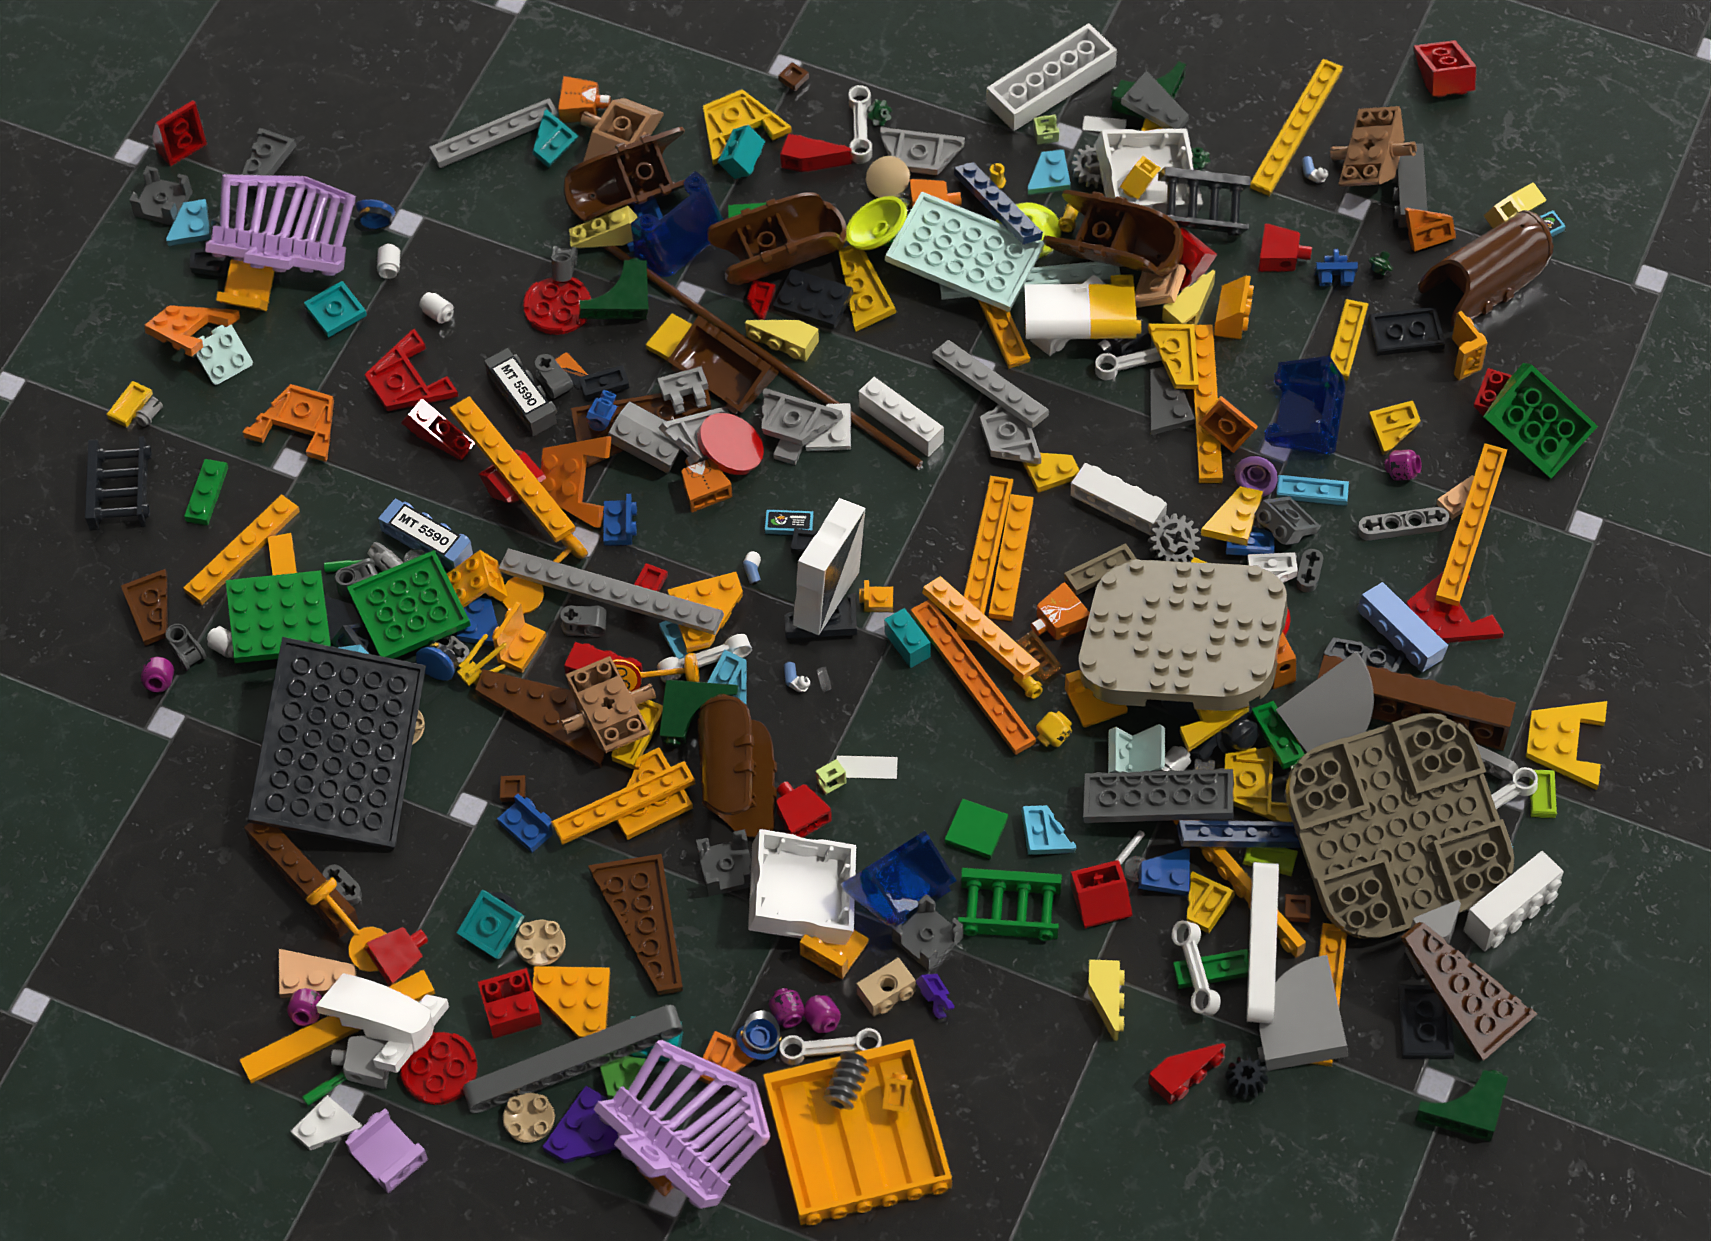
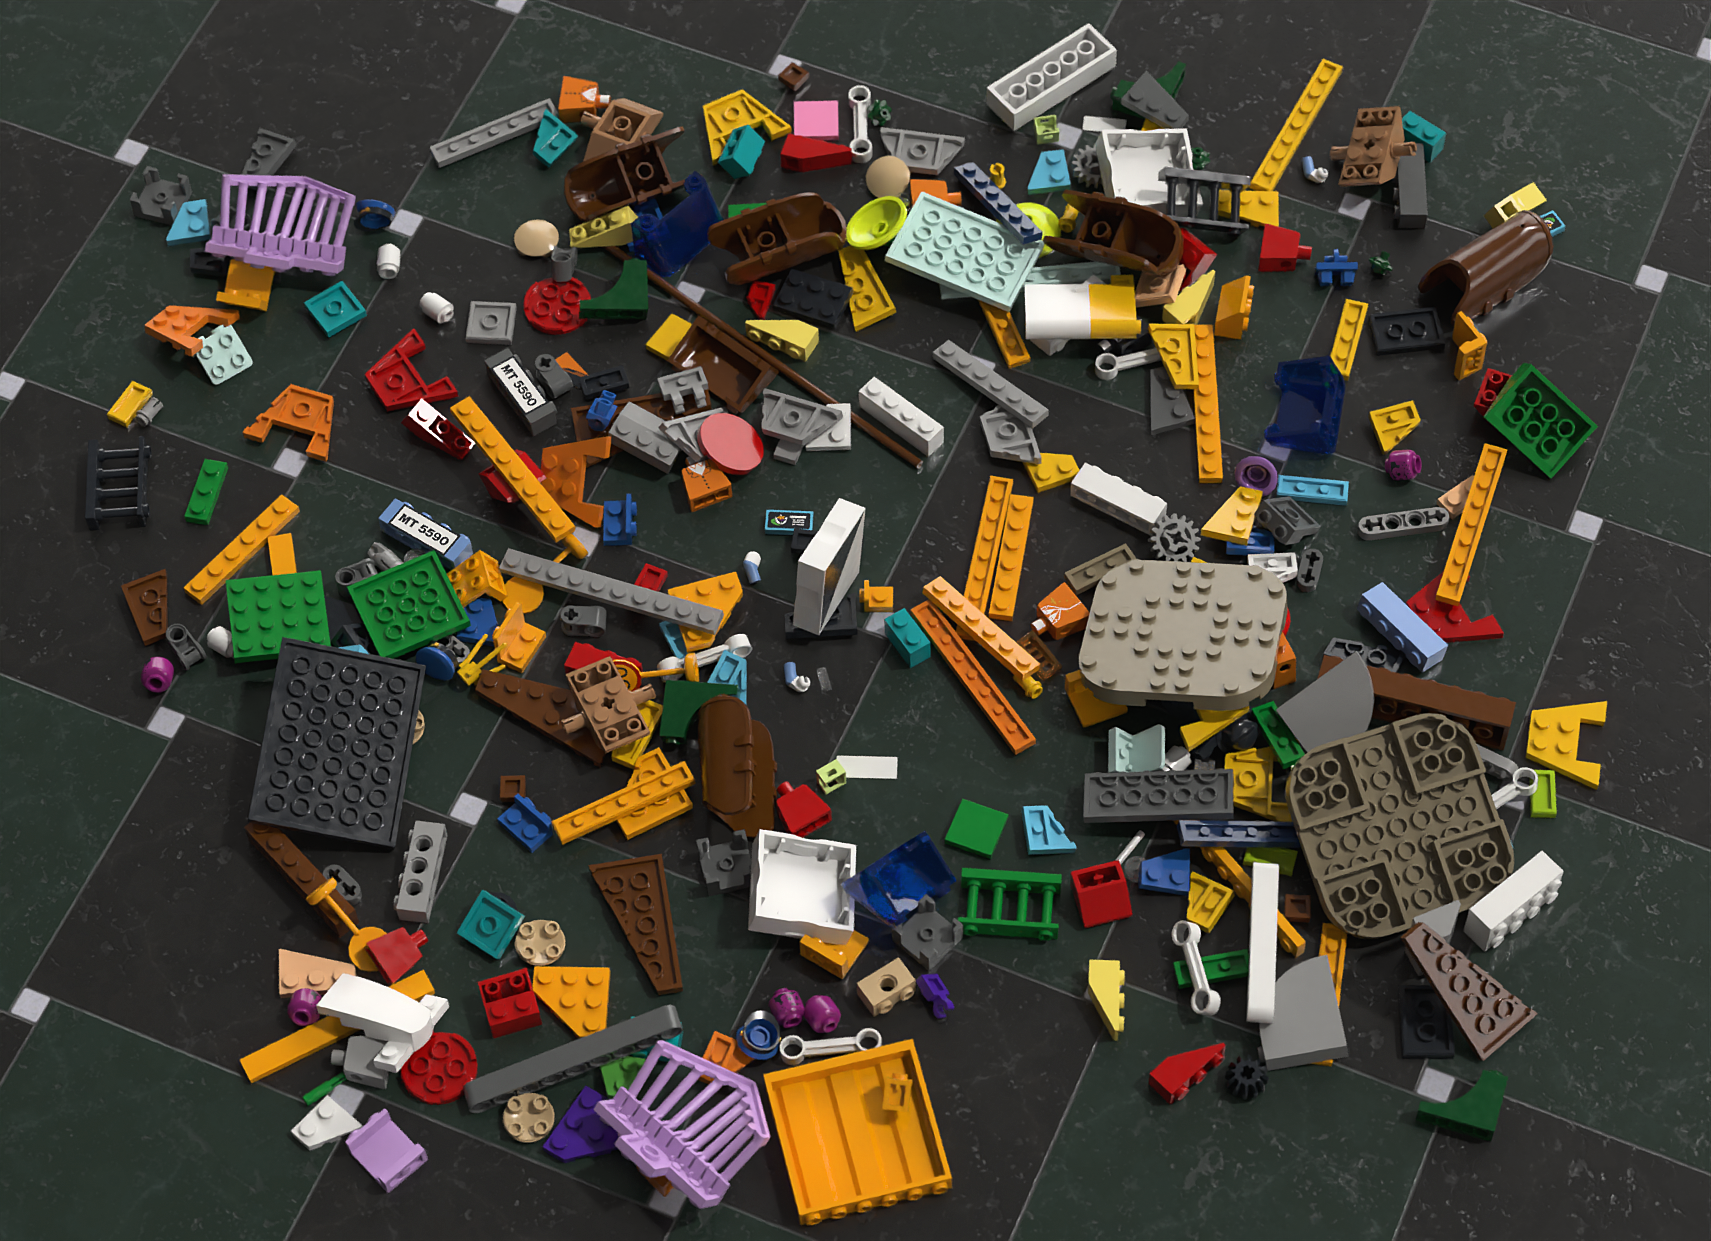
red slope [152,101,207,166] -> none
green pin [324,560,367,573] -> none
dark grey piece [823,1051,869,1110] -> none
yellow head [1036,711,1072,747] -> none
yellow brick [1120,156,1161,199] -> none
orange slope [1198,396,1258,453] -> none
orange wing [1405,208,1456,251] -> none
red slope [1413,41,1476,97] -> none
none -> light grey brick [394,821,447,923]
none -> light grey tile [466,301,517,345]
none -> tan dish [514,220,559,257]
none -> bright pink tile [794,101,838,141]
none -> yellow wing [1218,190,1279,227]
none -> teal brick [1402,111,1446,163]

